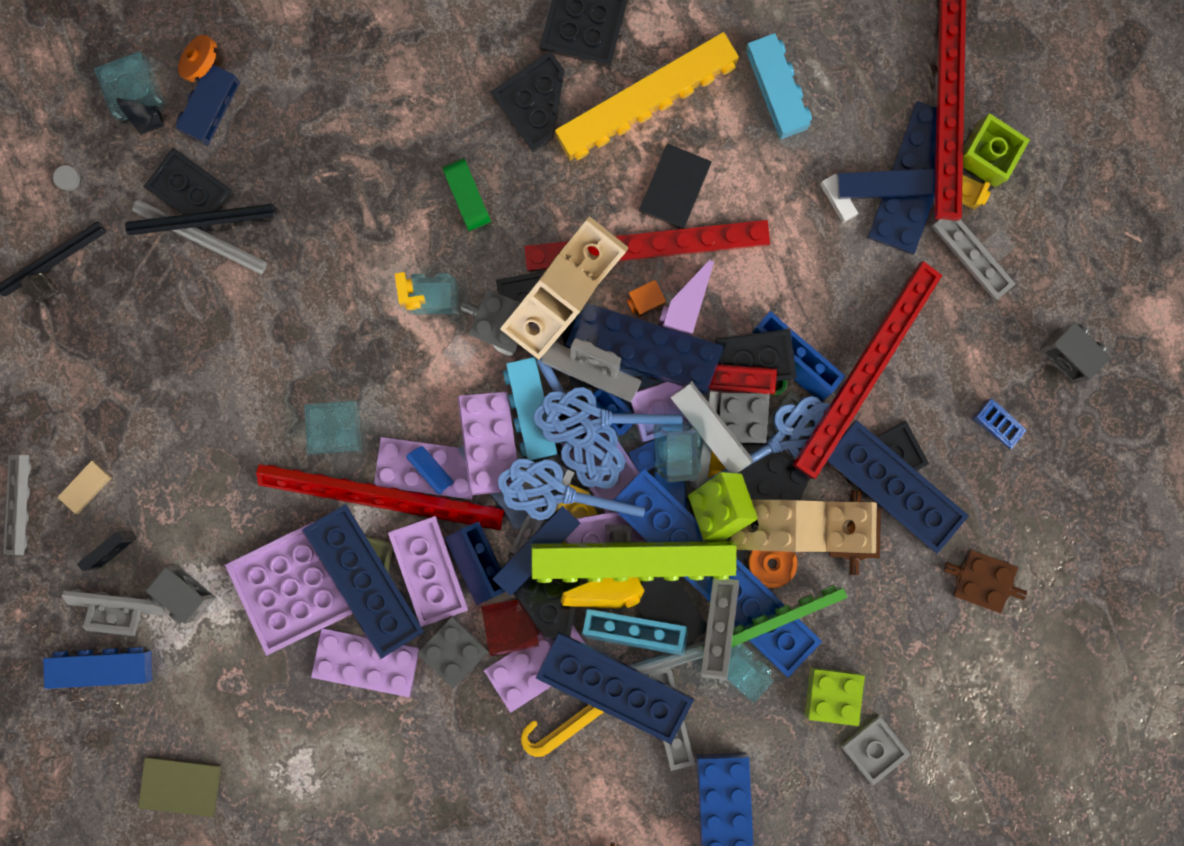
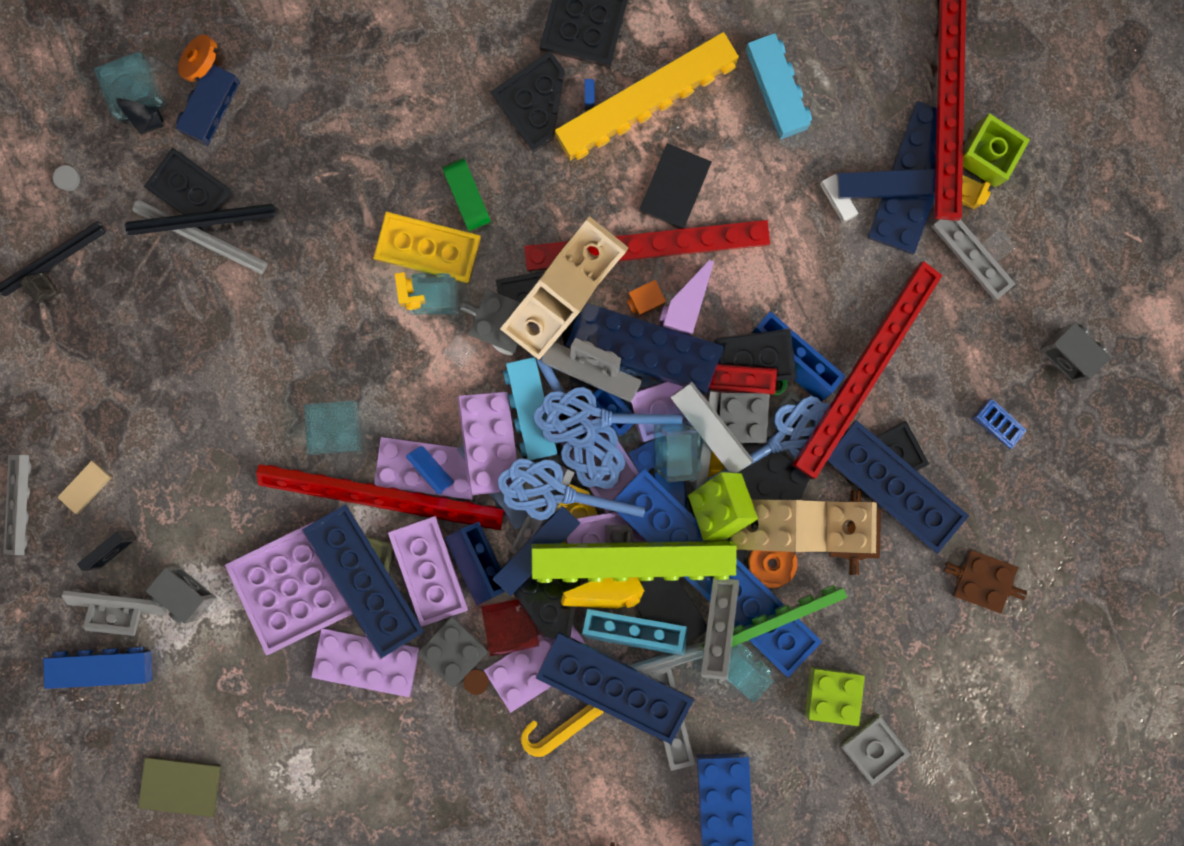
none -> yellow tile [373,212,481,284]
none -> reddish brown tile [464,669,489,695]
none -> blue tile [585,79,595,110]

